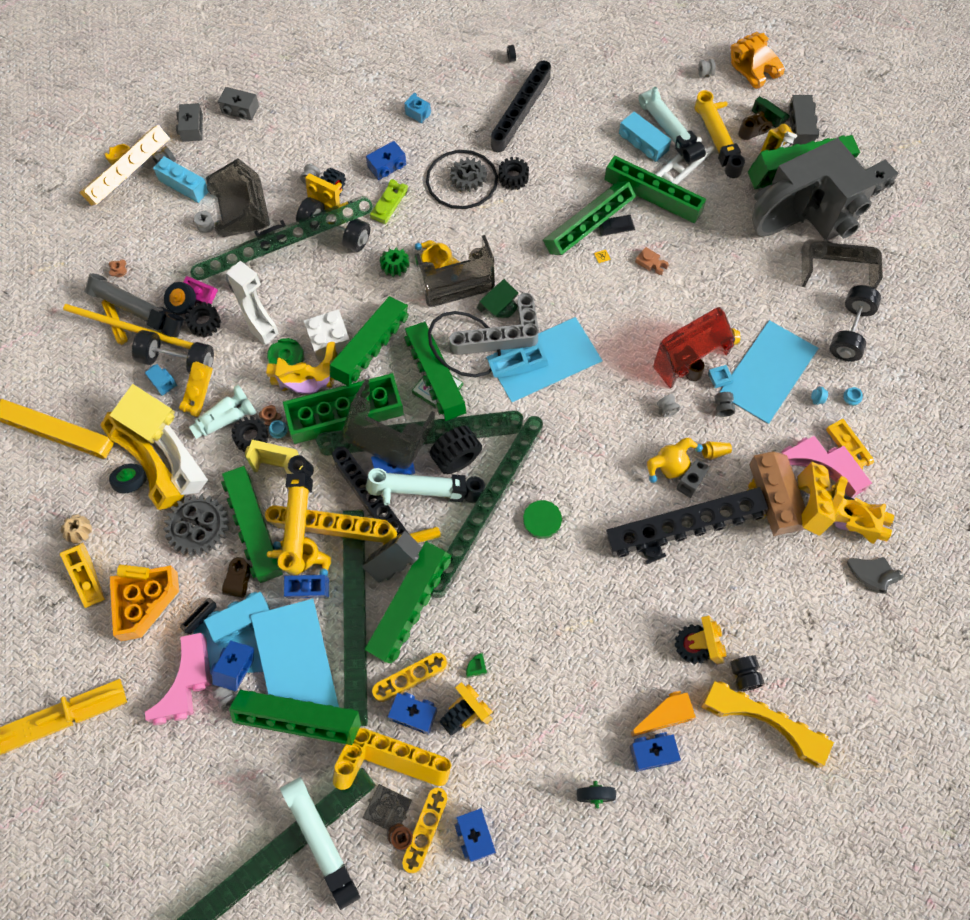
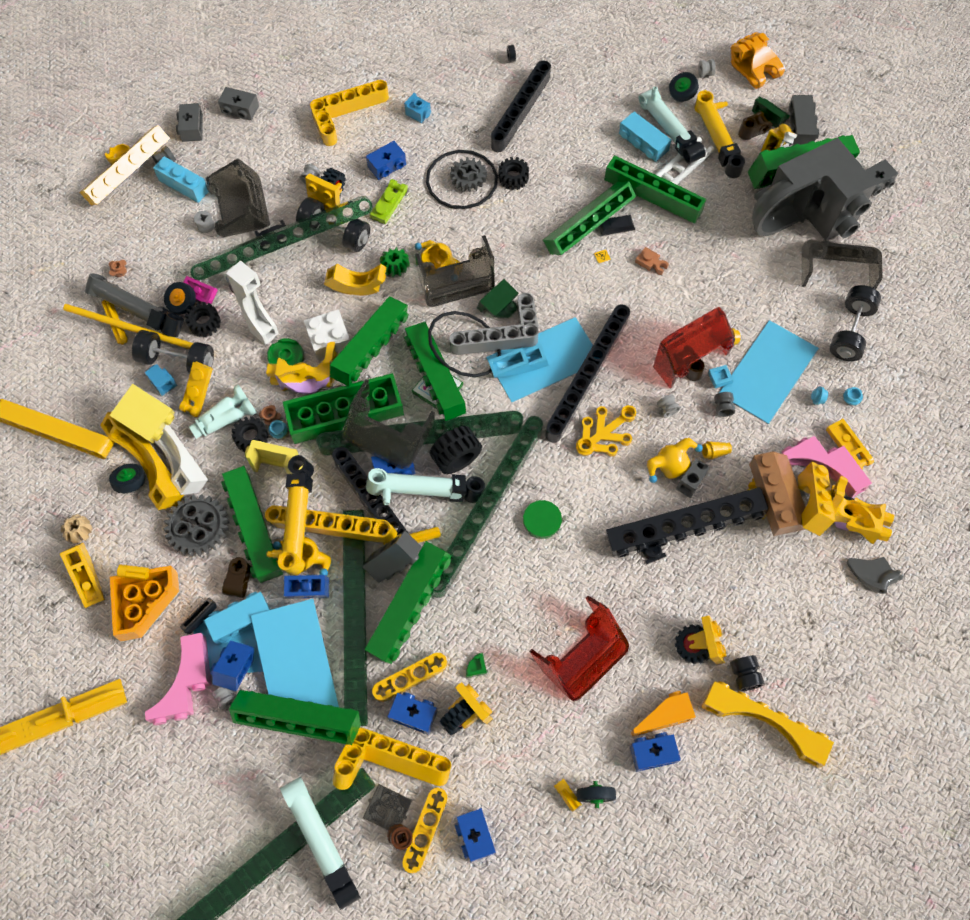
none -> yellow beam [310,80,389,146]
none -> yellow arch [324,264,386,296]
none -> clear red windscreen [529,596,629,701]
none -> black beam [545,304,630,443]
none -> yellow piece [554,779,582,812]
none -> yellow plant [576,405,636,457]
none -> black wheel [669,72,699,102]

